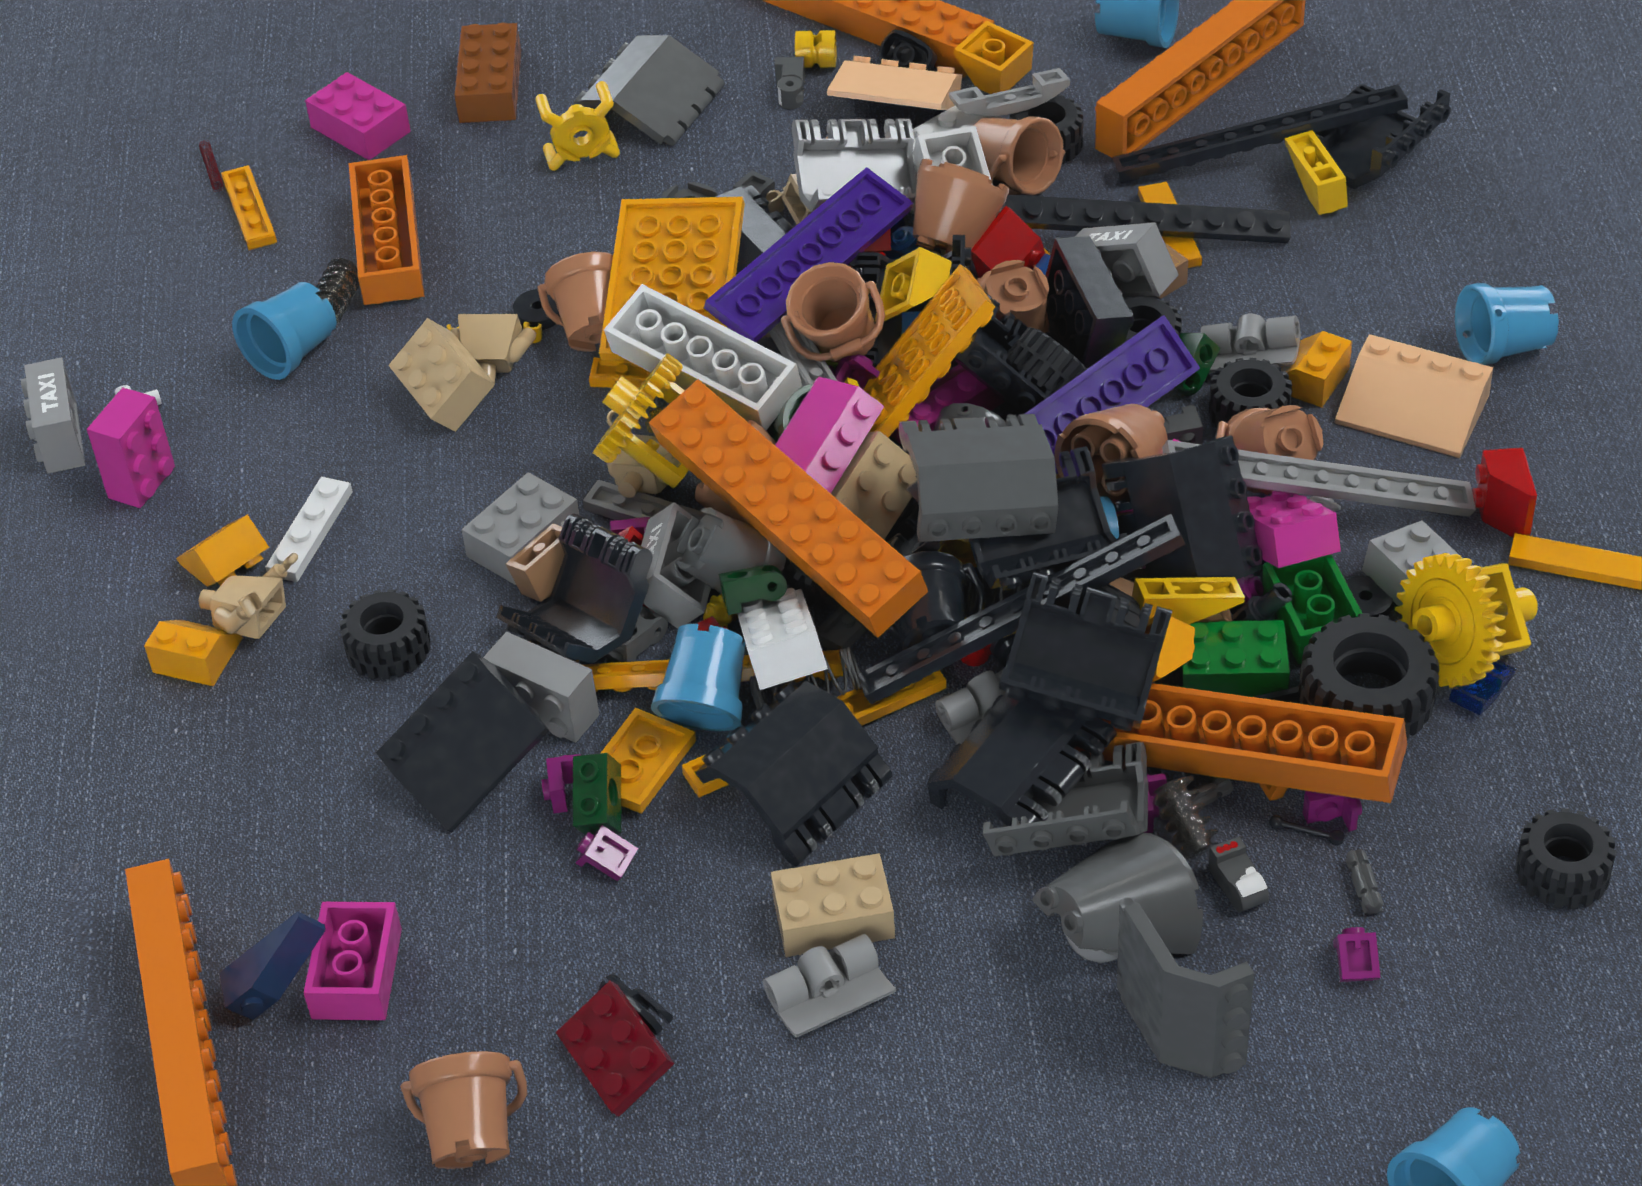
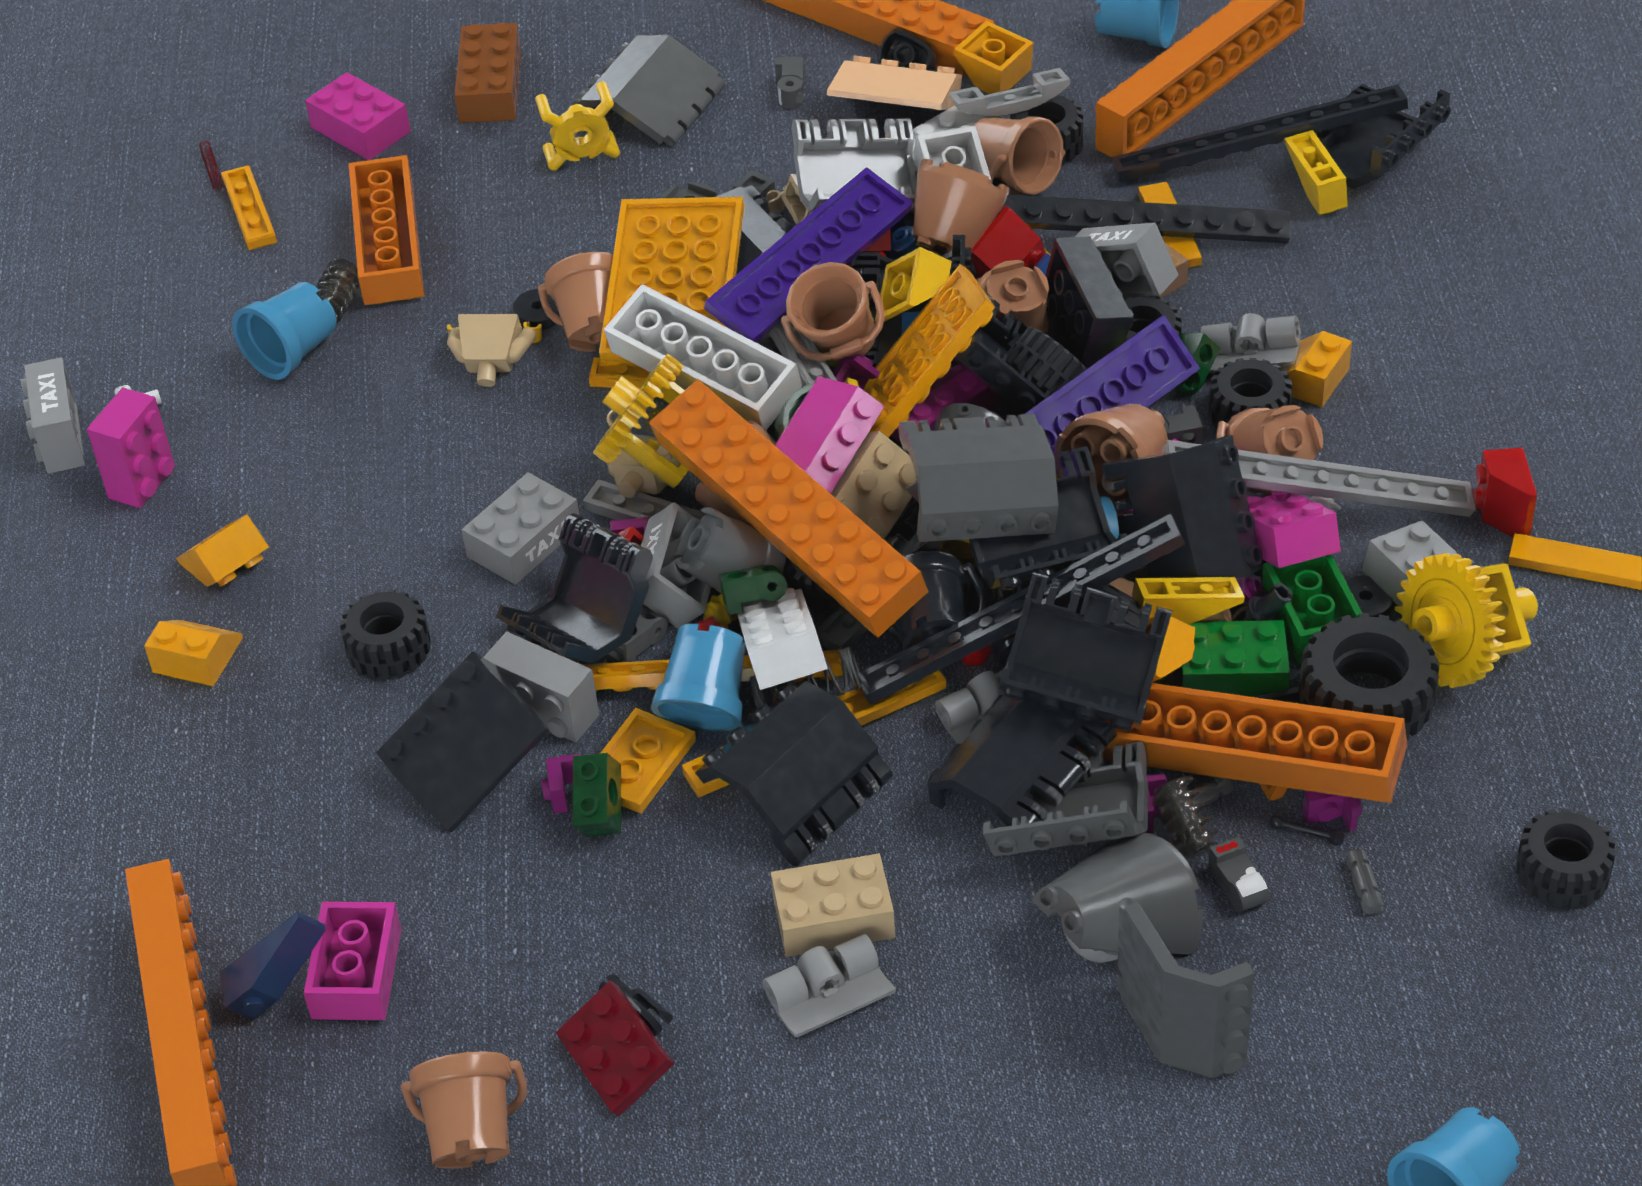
tan torso [199,553,298,639] -> none
white plate [265,477,353,582] -> none
tan brick [388,318,495,432] -> none
medium nougat brick [506,523,565,602] -> none
bracket [576,825,639,881] -> none
yellow wheel [795,30,837,68] -> none
magenta bracket [1333,927,1381,982] -> none
light nougat slope [1335,334,1493,458] -> none
clear blue slope [1449,660,1516,715] -> none
dark azure piece [1455,283,1559,365] -> none

